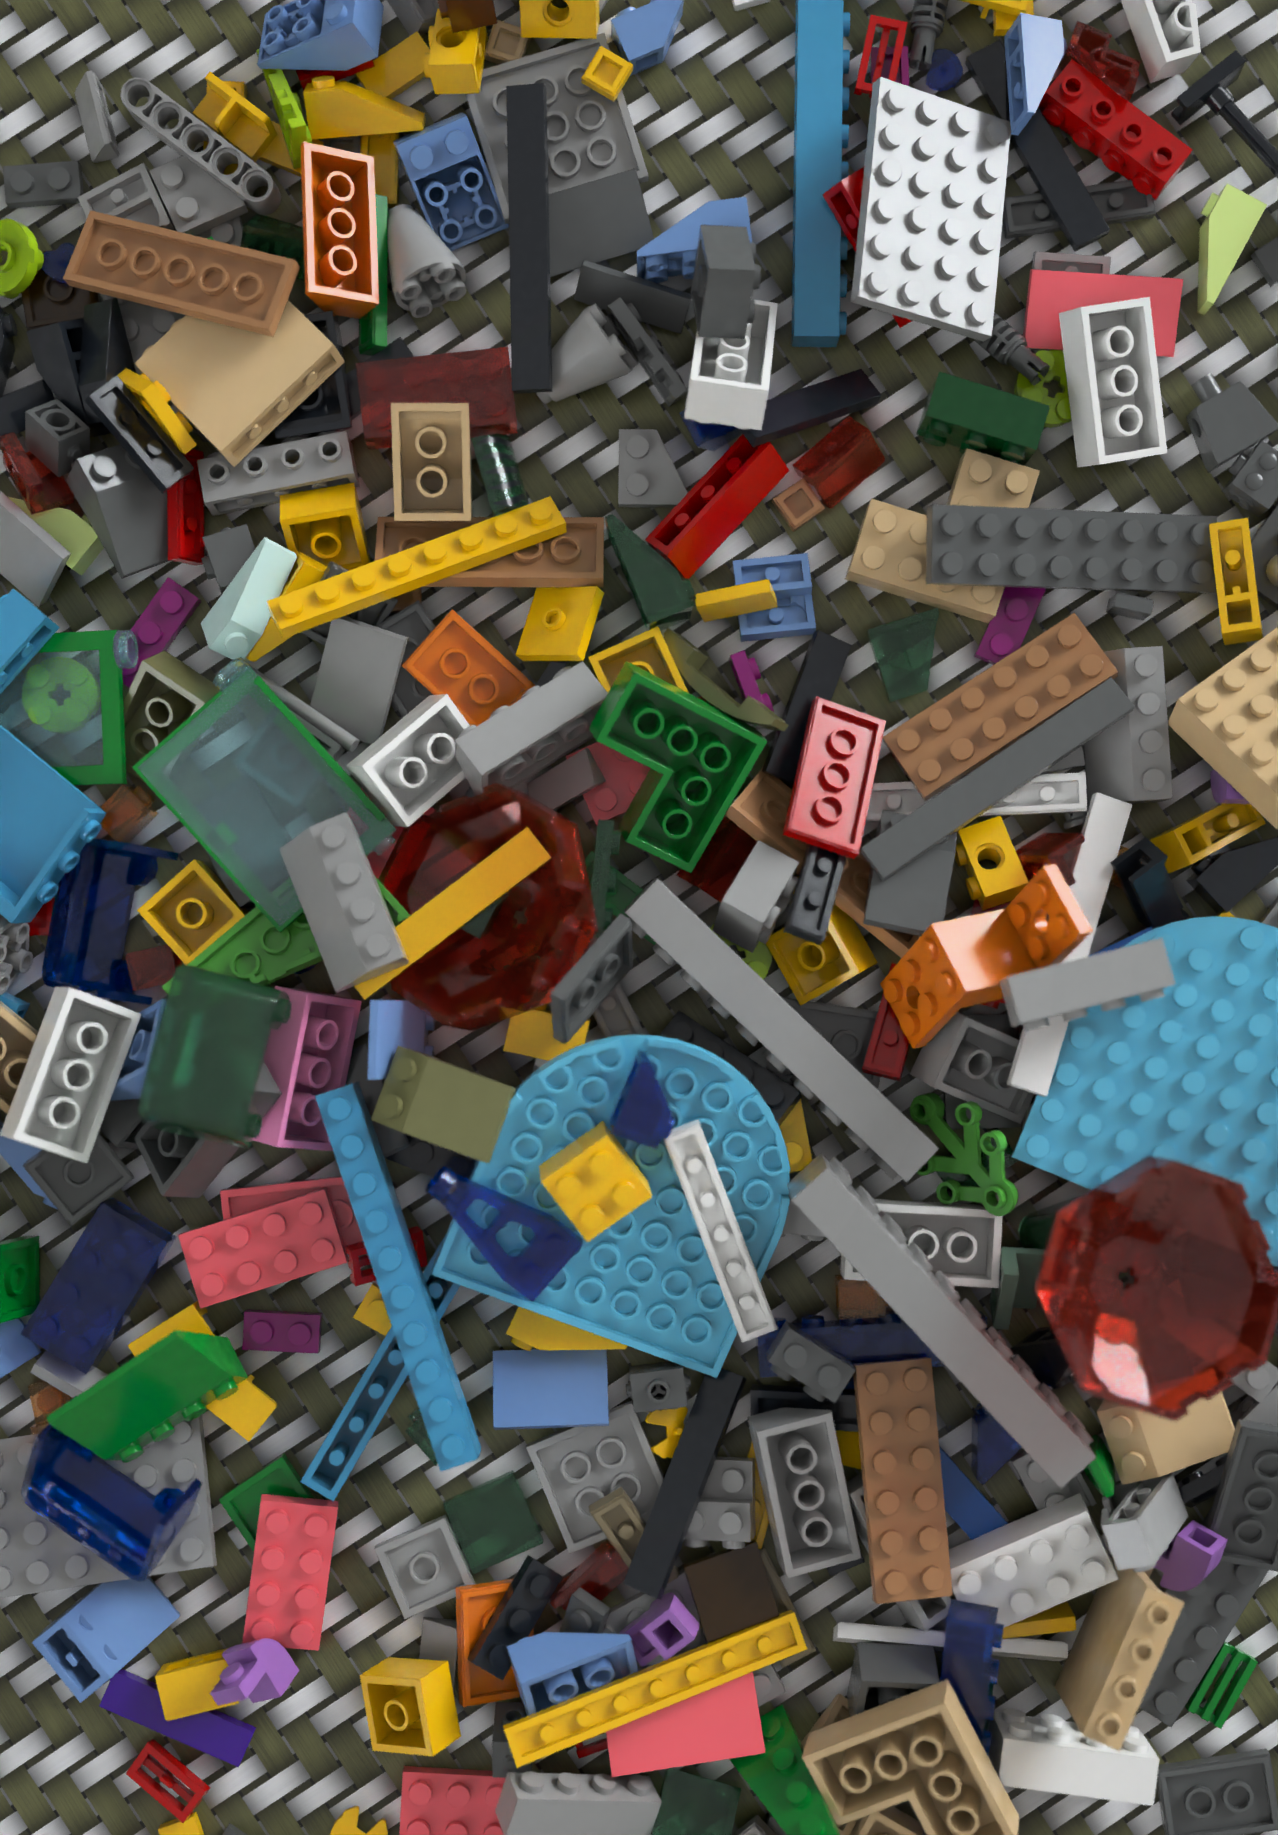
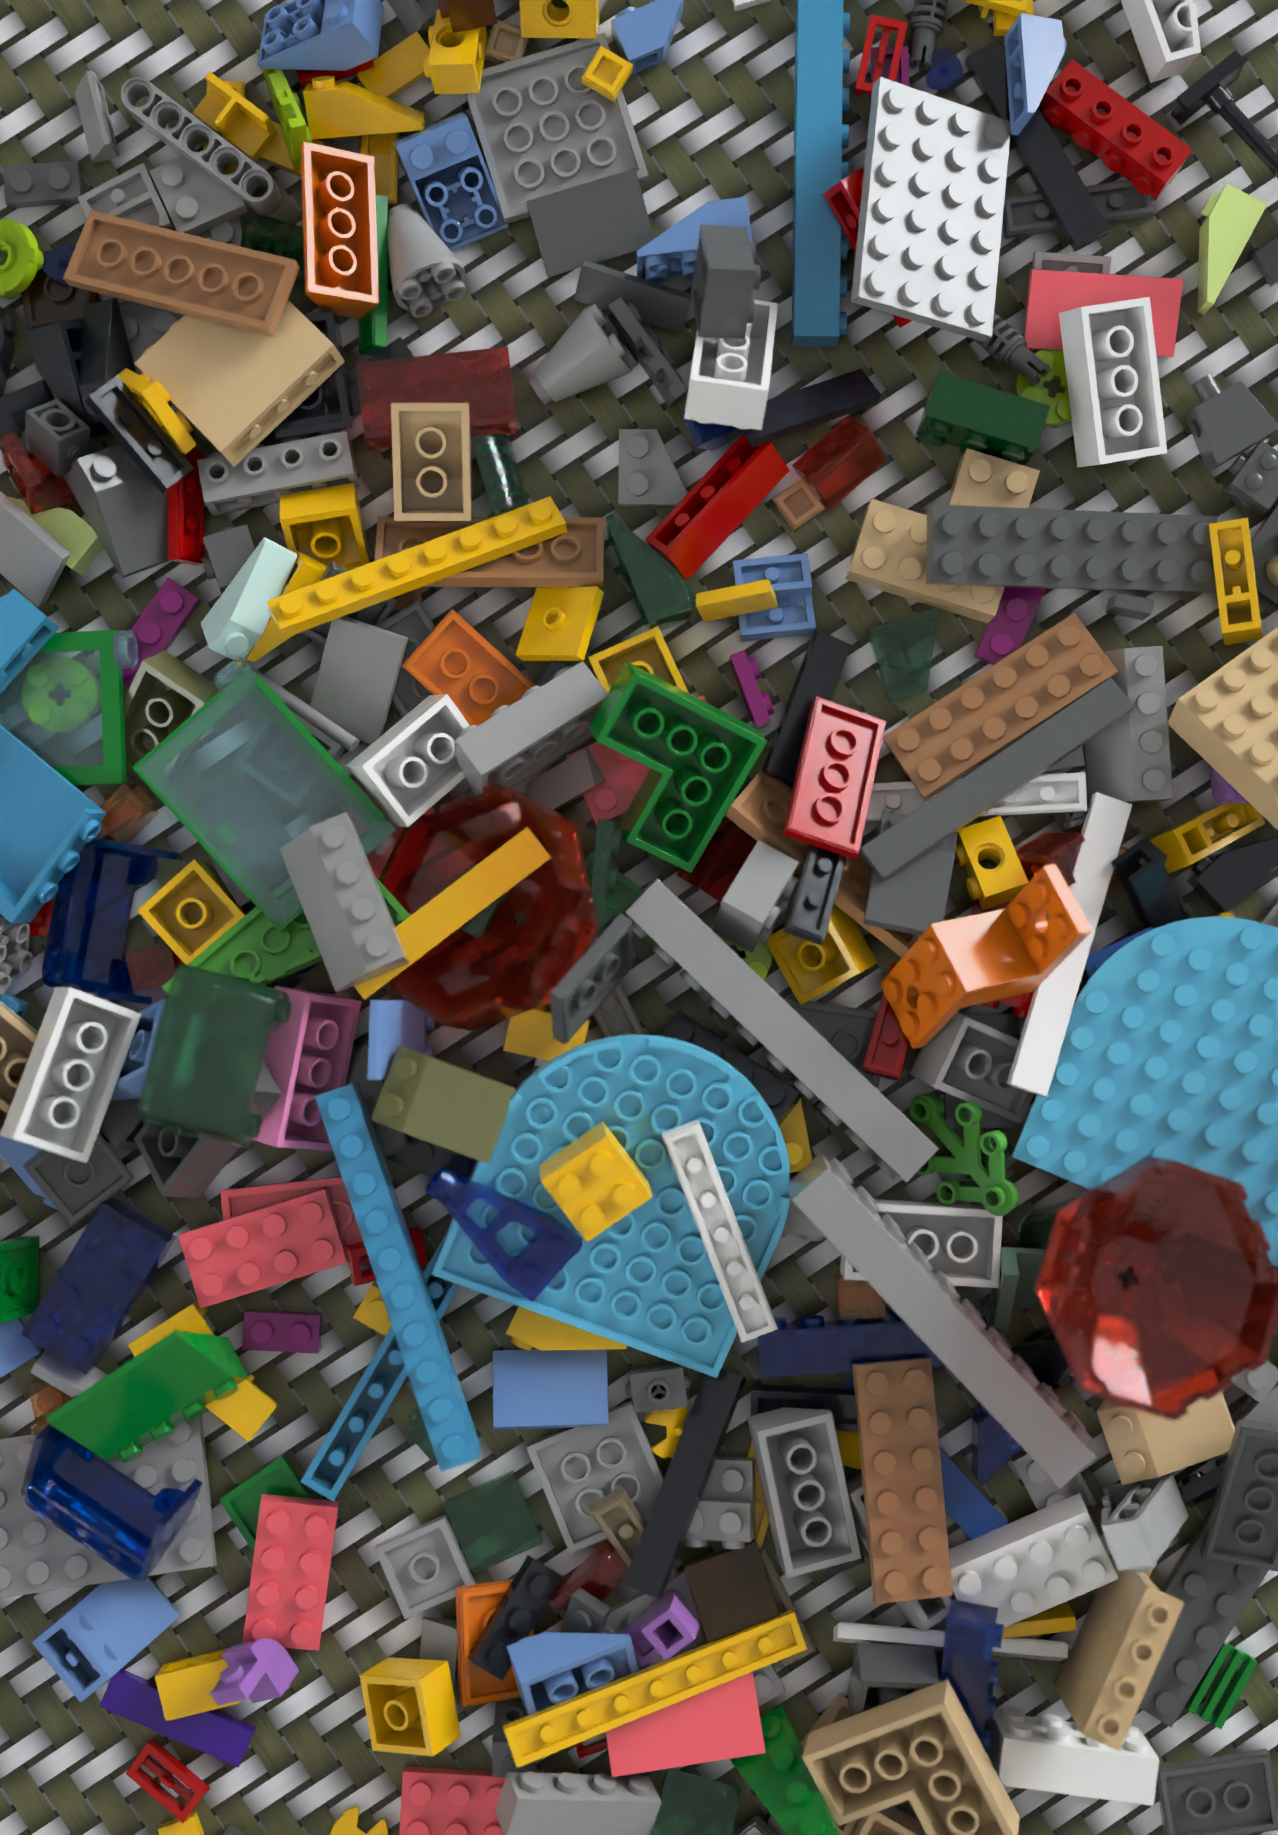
black tile [506,83,552,394] -> none
clear blue slope [609,1050,674,1149] -> none
olive slope [663,628,789,731] -> none
dark grey brick [766,1321,856,1403] -> none
light grey wedge [999,938,1175,1032] -> none
clear red slope [1065,21,1141,101] -> none
green slope [1083,1435,1115,1498] -> none
medium lavender brick [1153,1520,1228,1591] -> none

